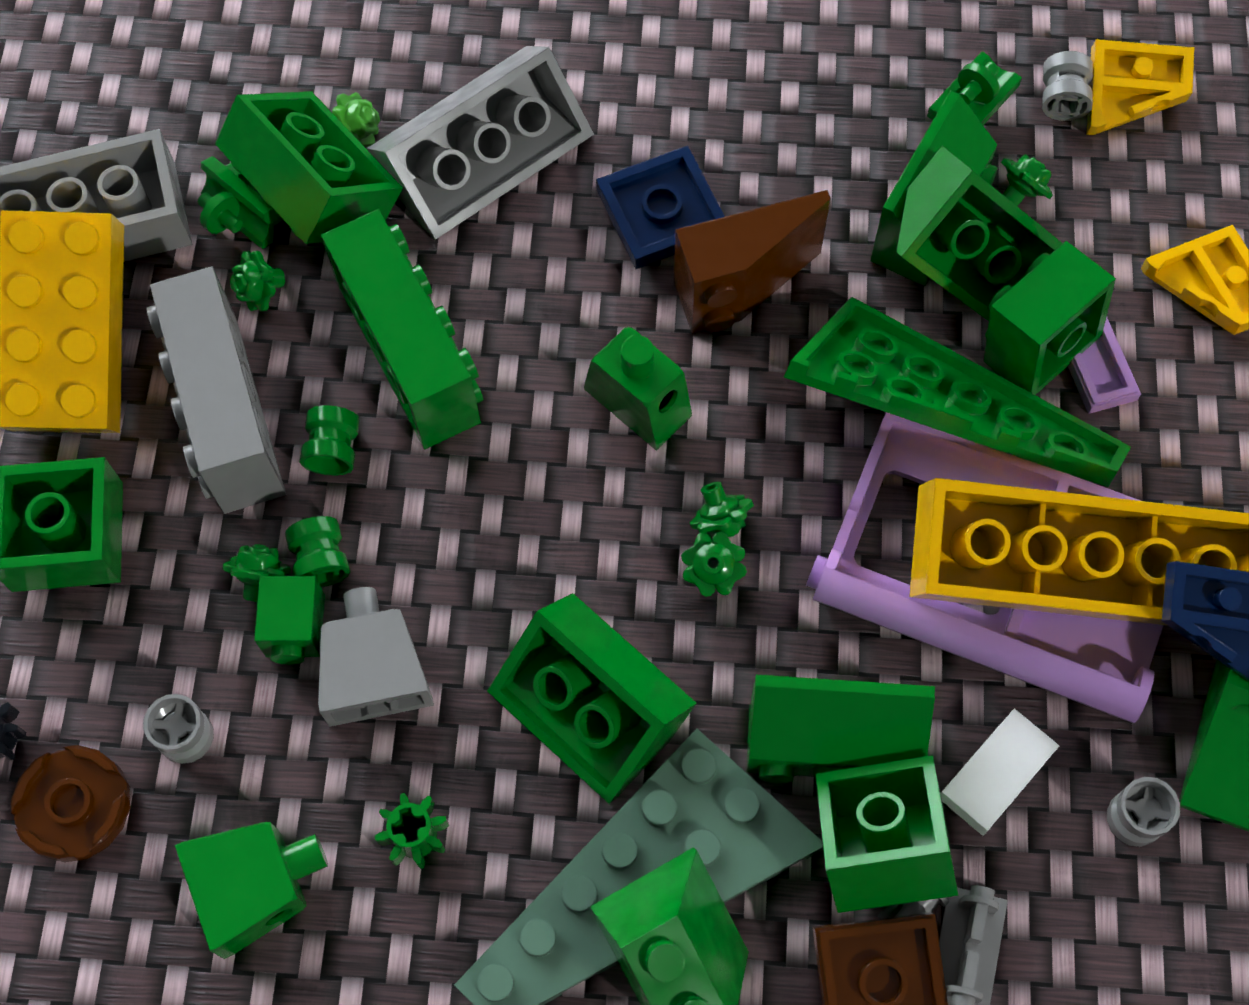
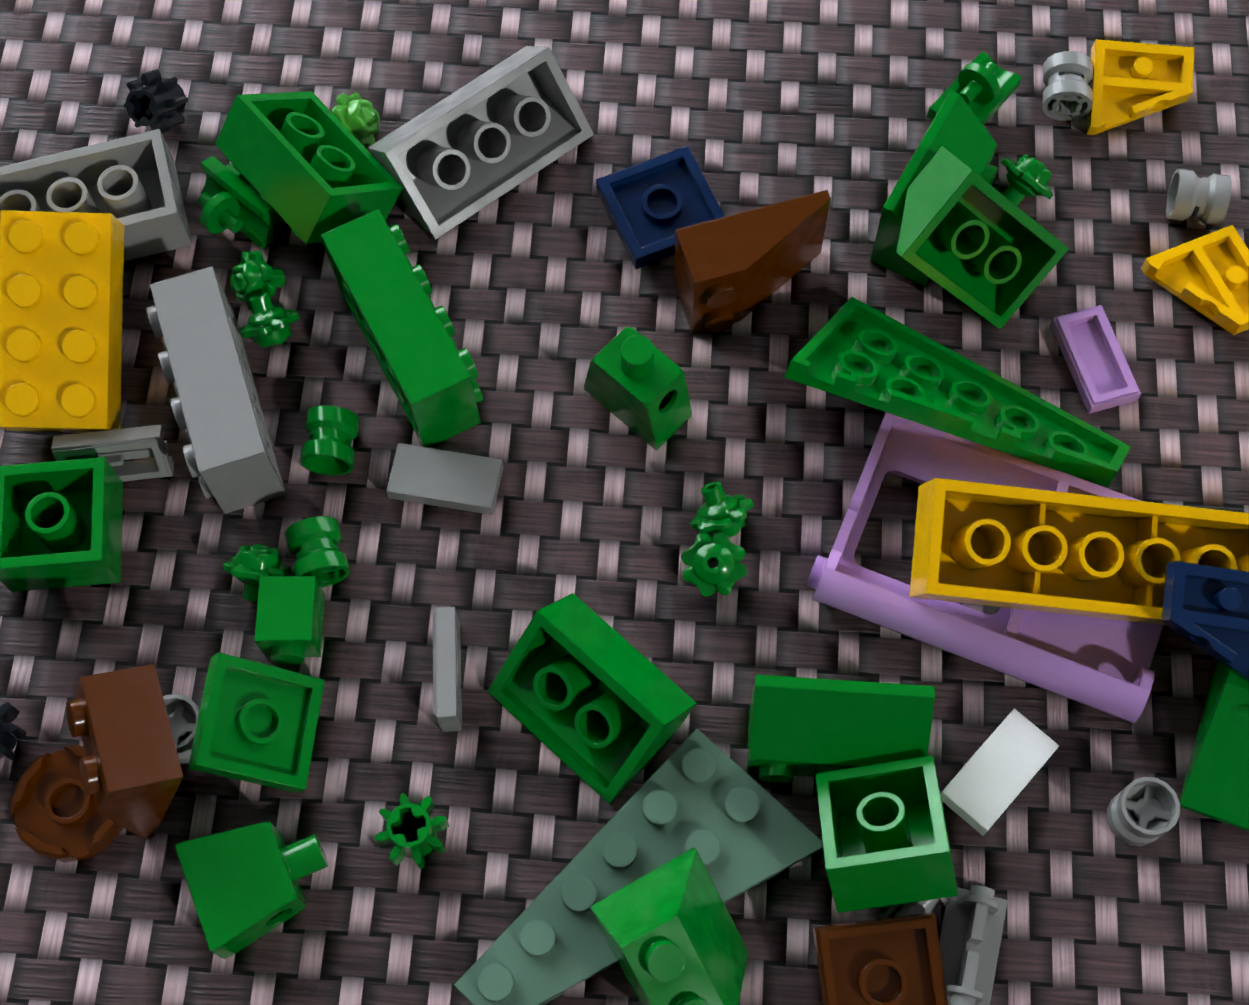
light grey torso [318,587,434,727] -> none
green brick [984,241,1116,395] -> none
none -> light grey tile [51,424,174,482]
none -> reddish brown slope [66,664,183,839]
none -> black gear [124,69,188,133]
none -> green plate [188,652,325,793]
none -> green plant [238,292,300,348]
none -> light grey tile [386,443,504,515]
none -> light grey tile [433,607,462,732]
none -> light grey wheel [1166,168,1232,226]

